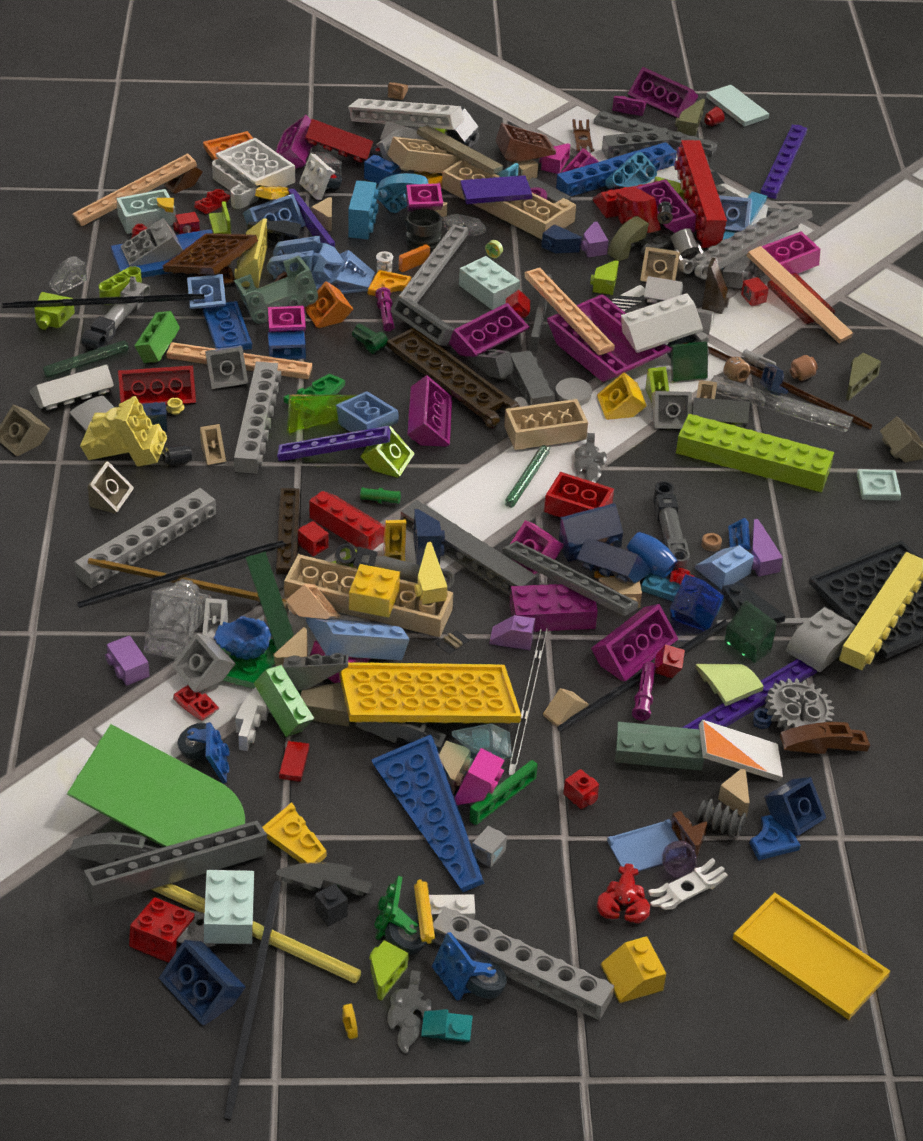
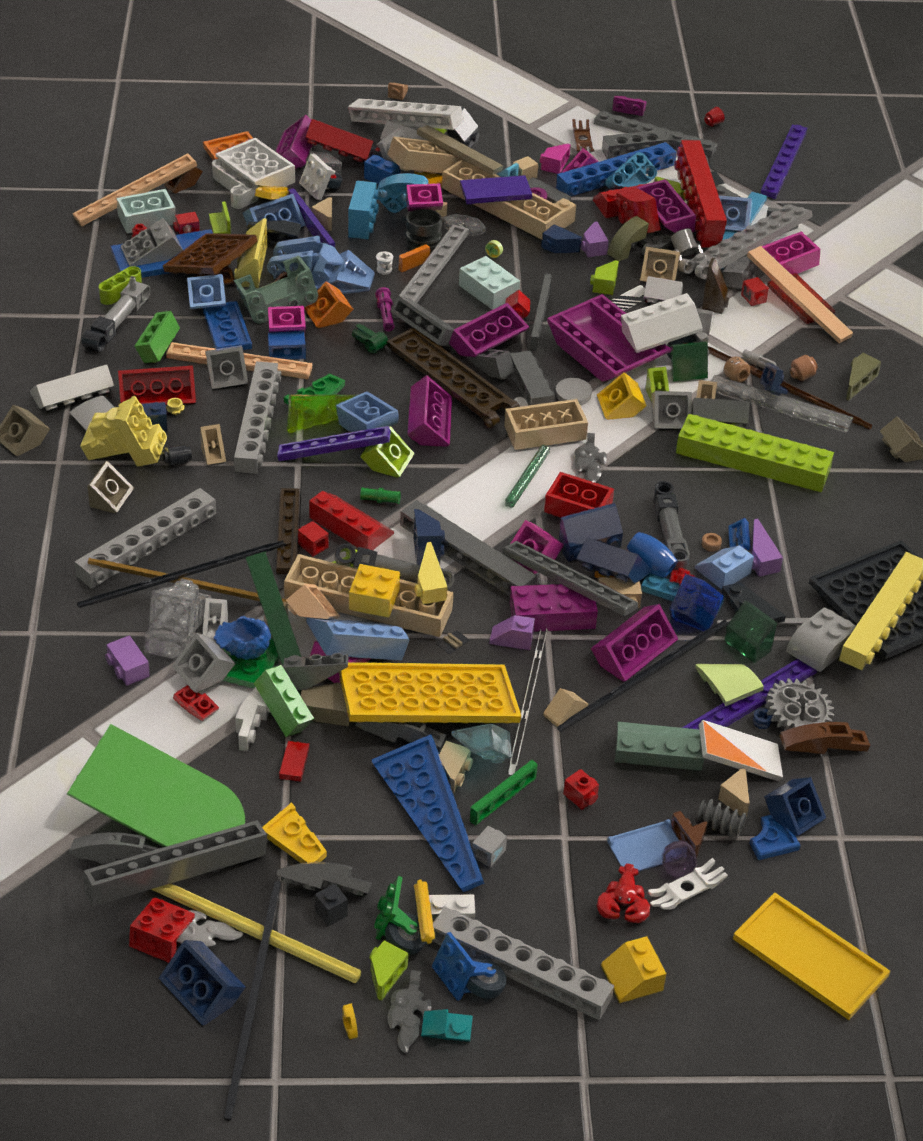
black piece [2,294,205,308] -> none
lime torso [34,292,75,329] -> none
clear green axle [43,340,129,377] -> none
clear slope [48,256,87,294] -> none
yellow tile [157,198,174,213] -> none
blue plate [177,722,230,783] -> none
red slope [194,189,231,214] -> none
light aqua brick [204,870,254,944] -> none
tan slope [274,627,308,667] -> none
light orange tile [368,270,411,297] -> none
yellow slope [383,520,406,561] -> none
dark pink slope [455,748,504,805] -> none
copper slope [495,123,556,162] -> none
light nougat tile [525,268,615,355] -> none
magenta slope [628,67,698,118] -> none
magenta pin [632,662,656,721] -> none
red brick [654,644,685,678] -> none
black bush [657,201,673,224] -> none
olive slope [675,99,705,136] -> none
light aqua tile [706,85,769,127] -> none
light aqua tile [857,469,901,501] -> none

